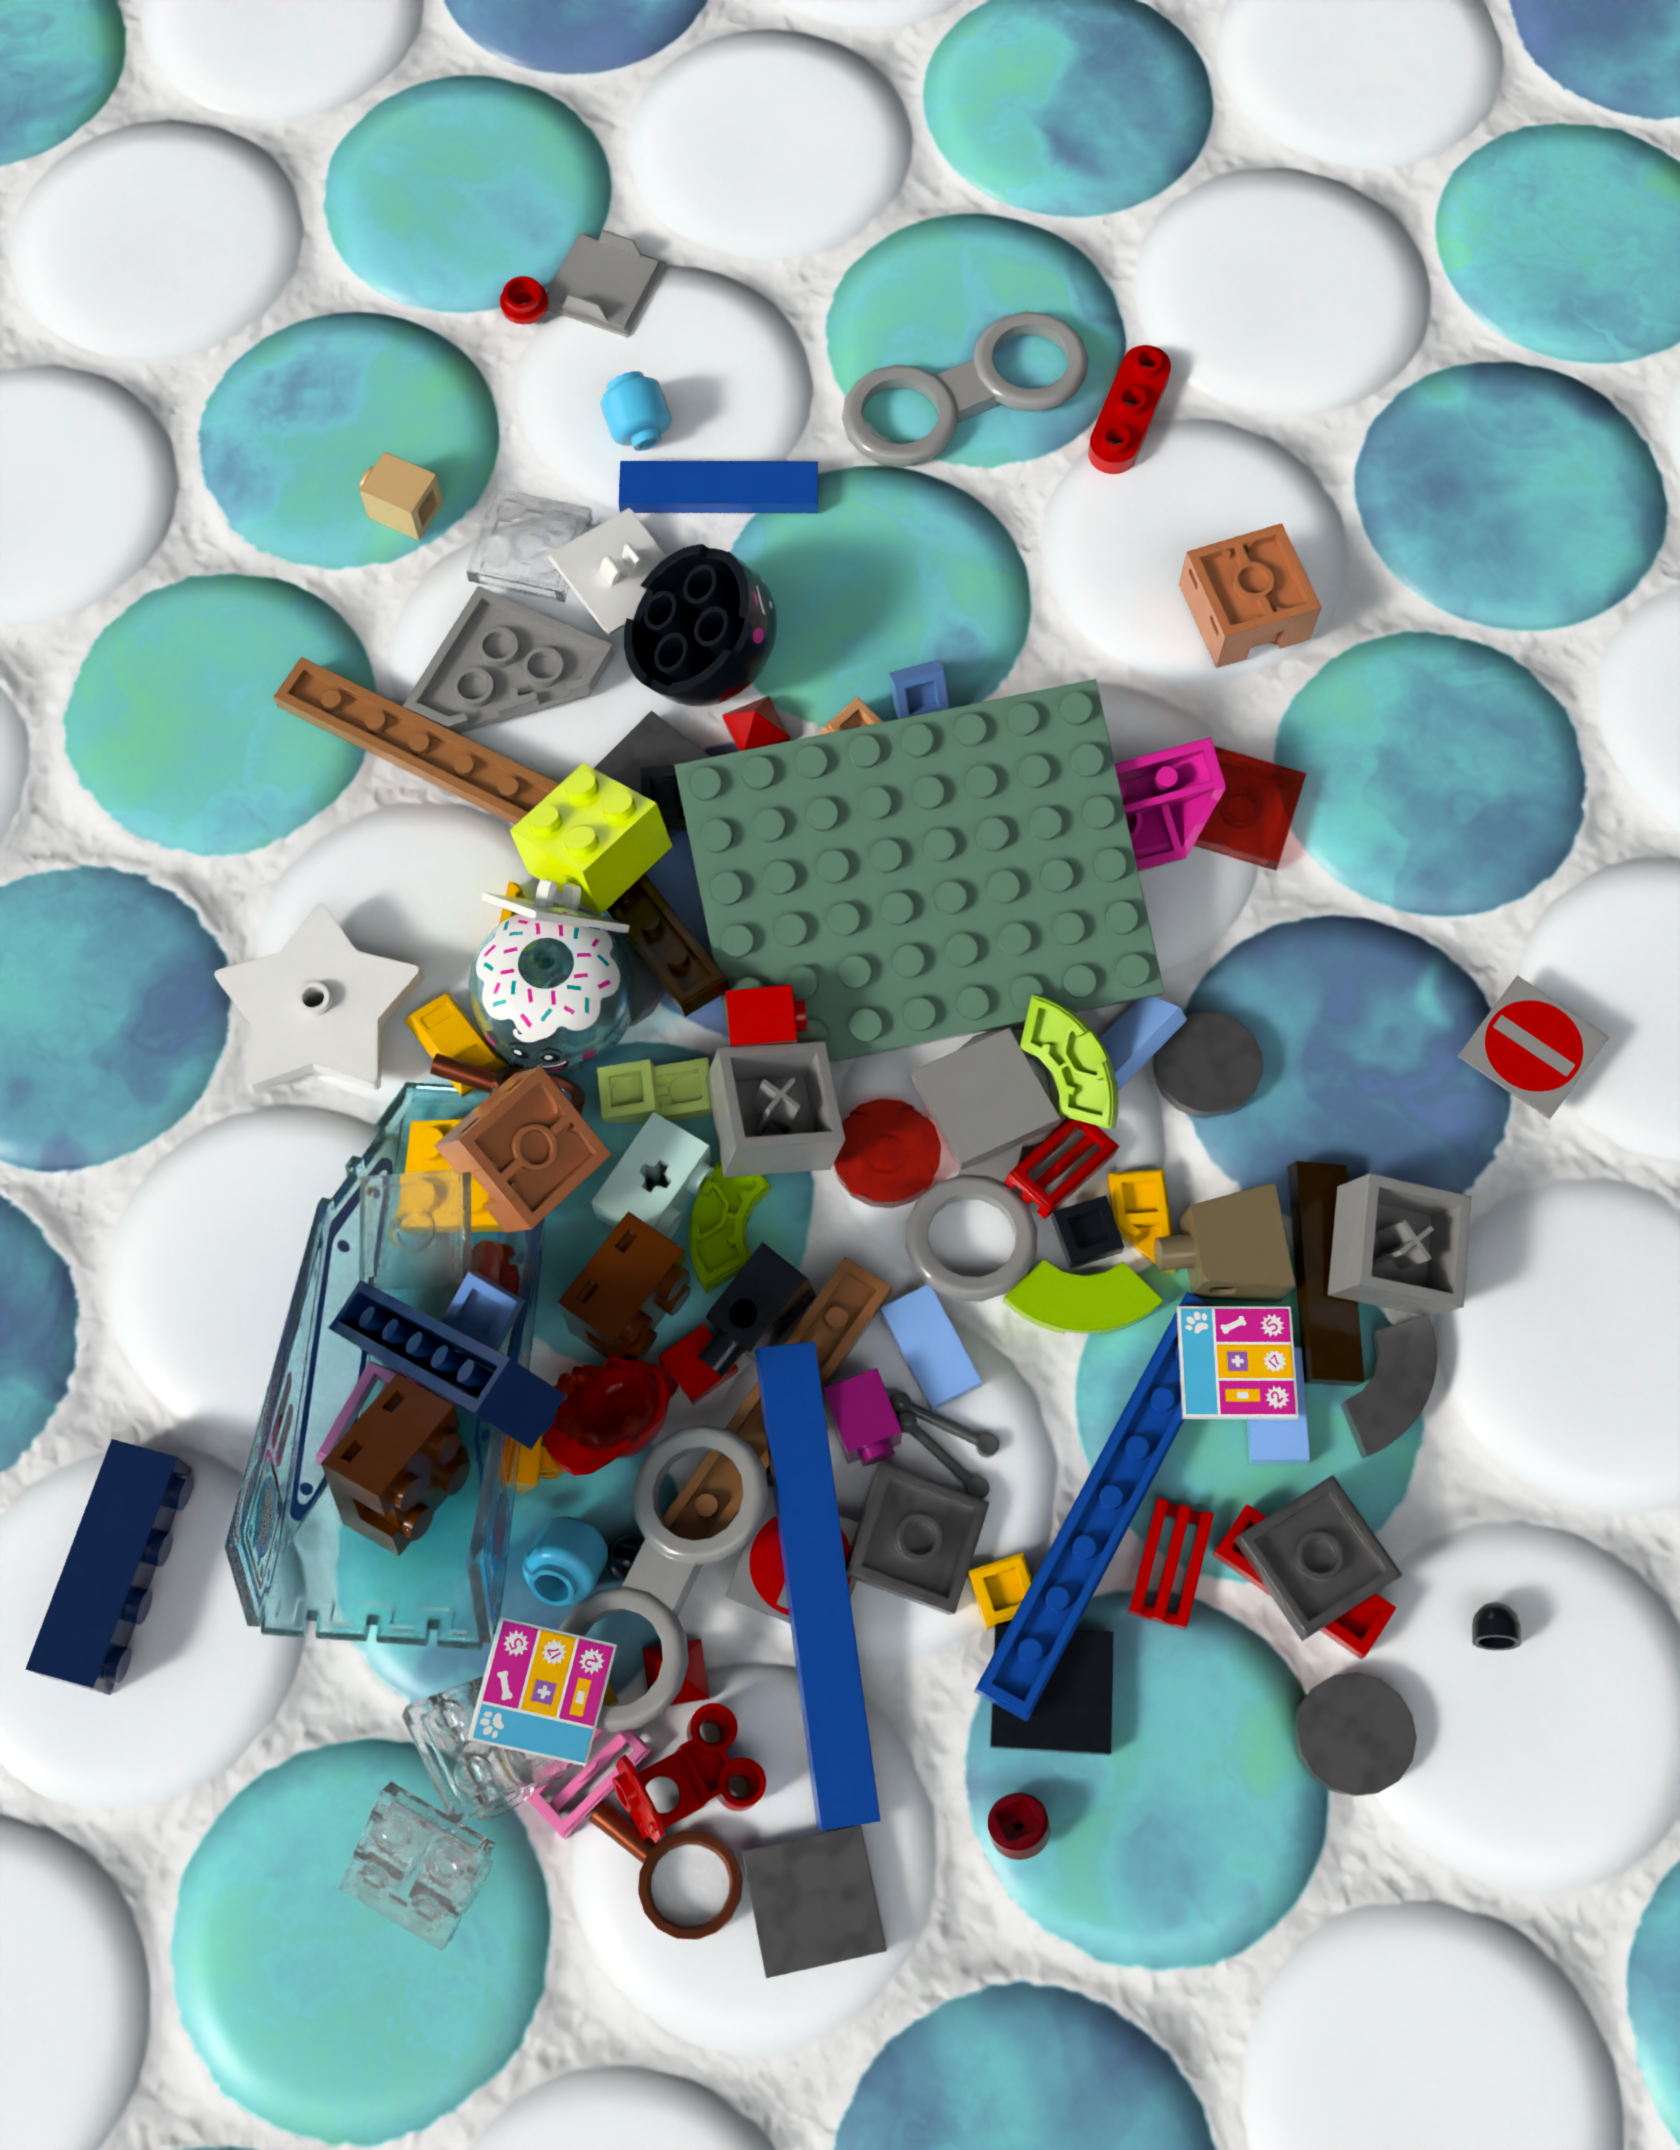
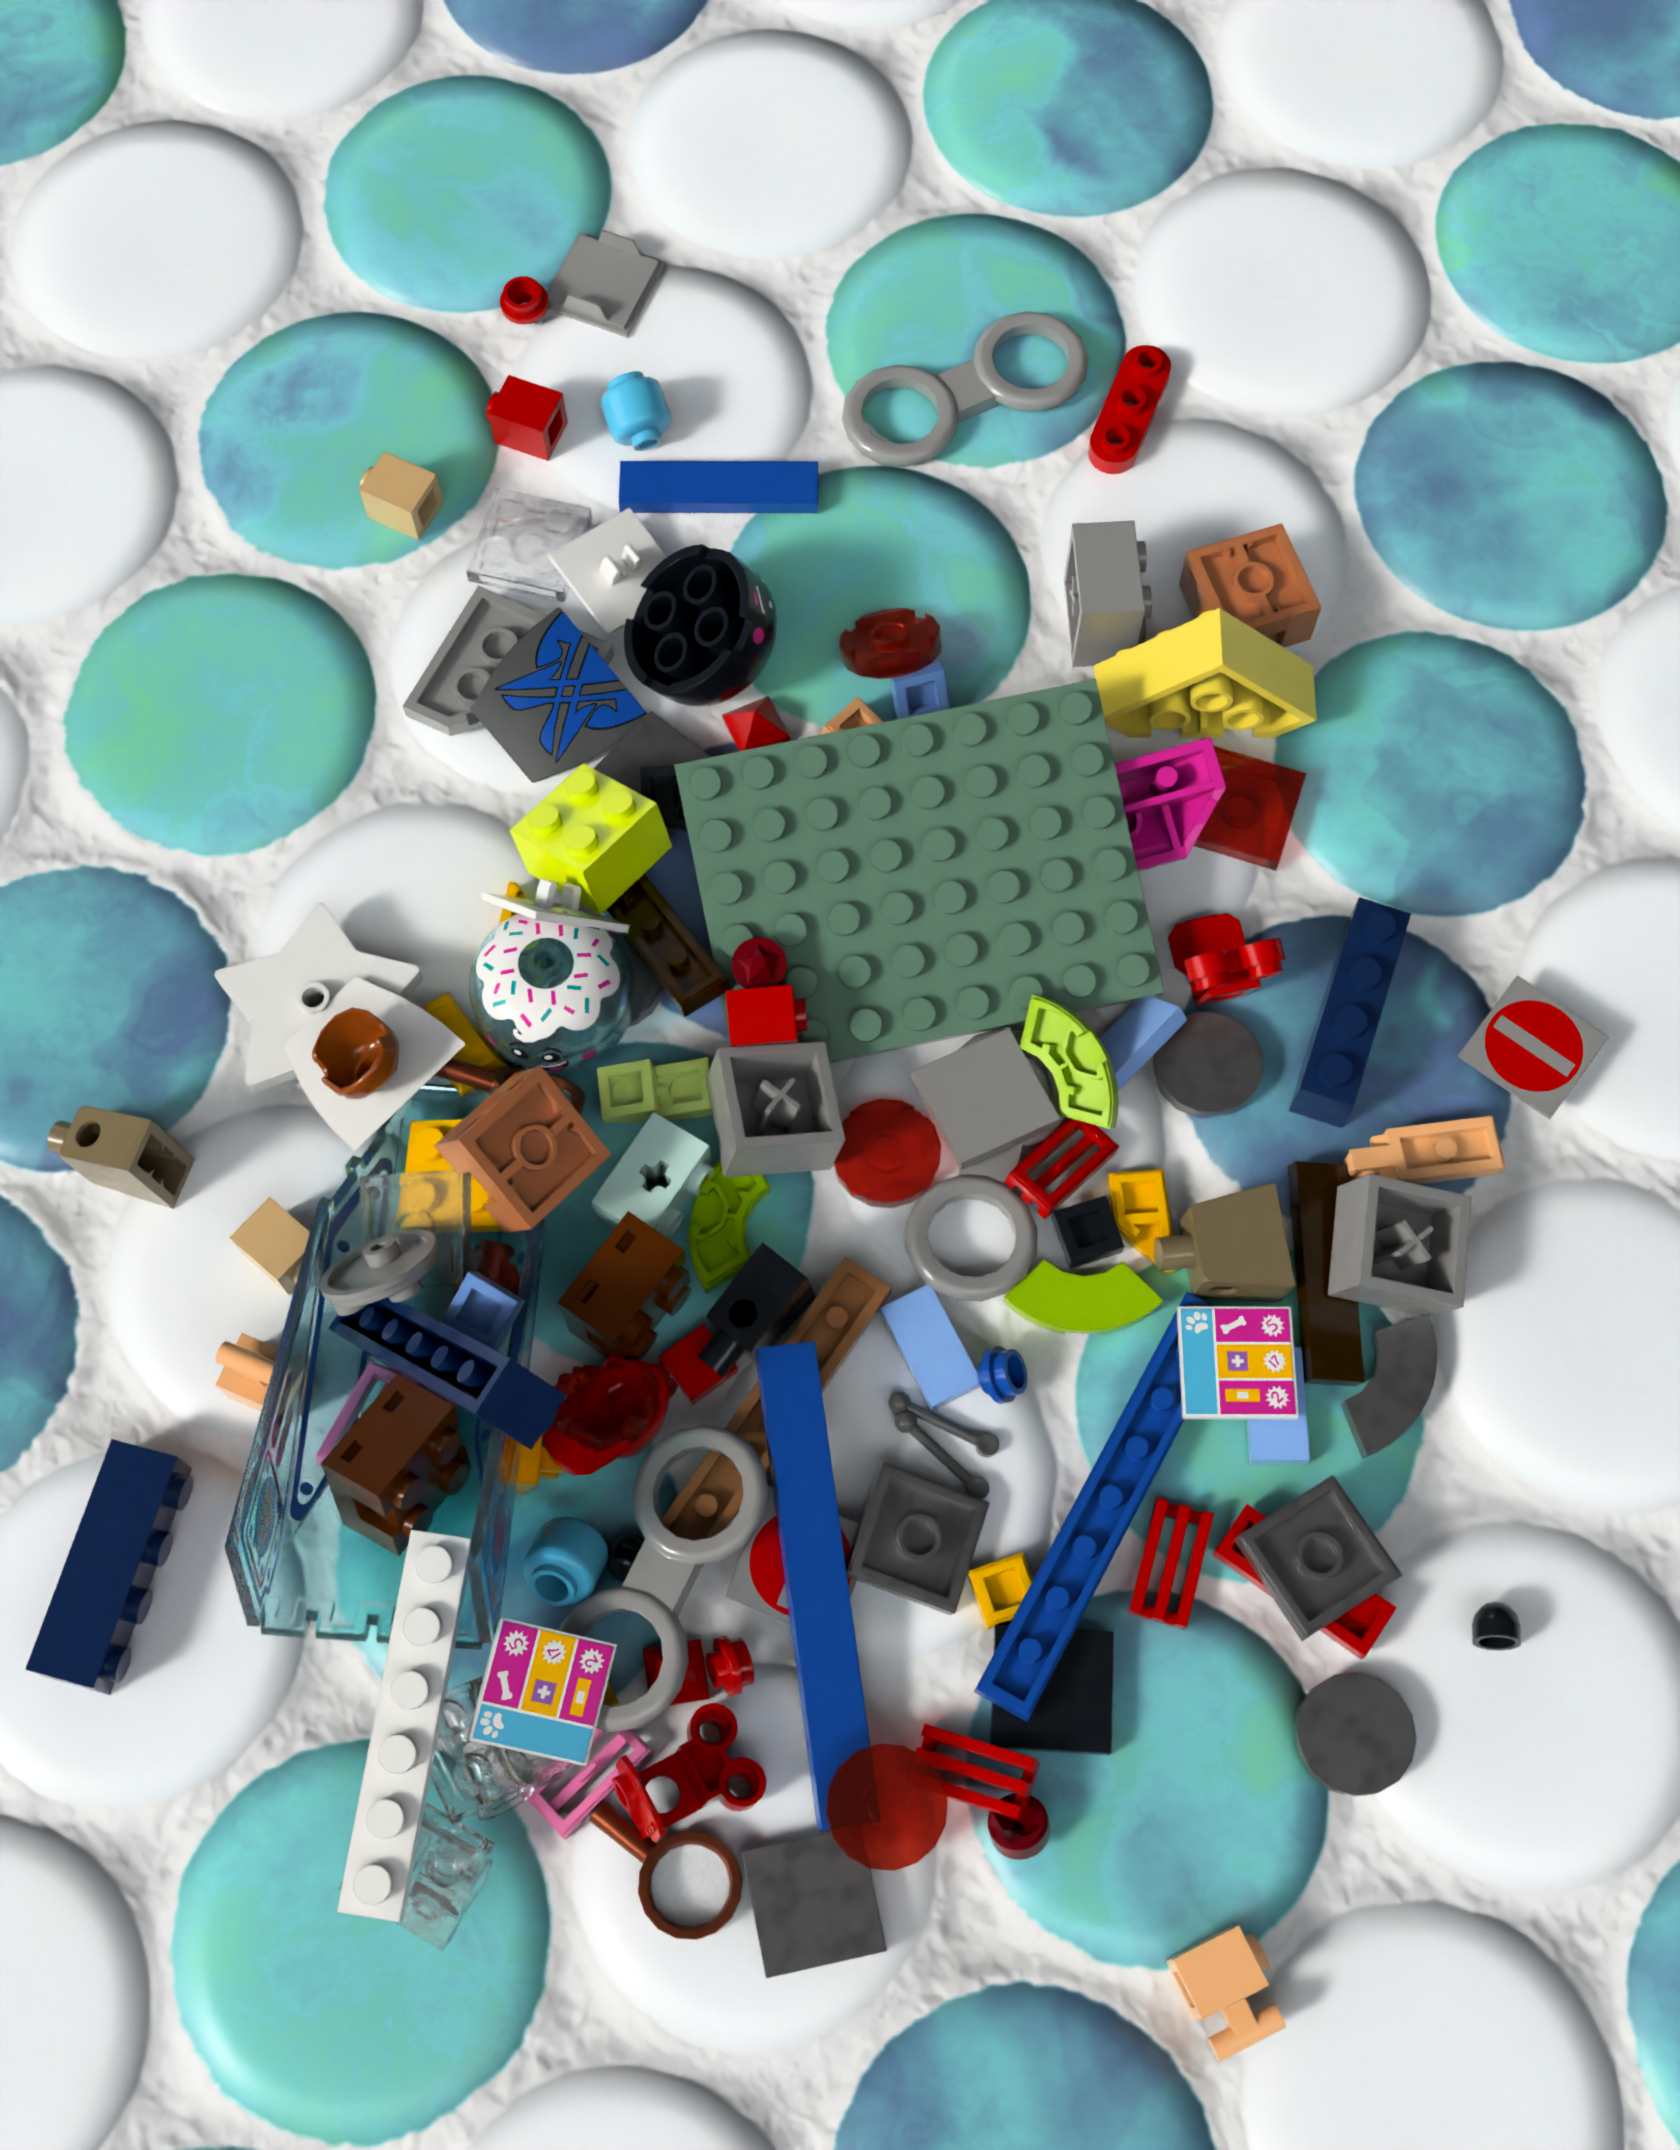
medium nougat plate [273,657,559,825] -> none
magenta brick [823,1368,902,1466] -> none
none -> dark tan torso [48,1106,195,1209]
none -> light nougat brick [215,1333,315,1423]
none -> tan brick [229,1197,322,1295]
none -> white sticker [283,976,465,1150]
none -> dark orange hair [312,1007,399,1099]
none -> light grey piece [319,1229,438,1316]
none -> white plate [337,1530,475,1922]
none -> sticker [471,607,647,783]
none -> red brick [486,375,568,461]
none -> red plate [706,1636,754,1697]
none -> dark red tile [732,937,787,989]
none -> clear red tile [825,1743,948,1871]
none -> clear red tile [839,608,942,679]
none -> red tile [906,1724,1041,1822]
none -> blue plate [978,1346,1028,1404]
none -> light grey brick [1063,521,1152,667]
none -> light yellow brick [1094,608,1317,738]
none -> light nougat brick [1165,1925,1286,2062]
none -> red piece [1167,913,1286,1007]
none -> dark blue brick [1289,897,1411,1128]
none -> light nougat hinge [1343,1116,1506,1184]

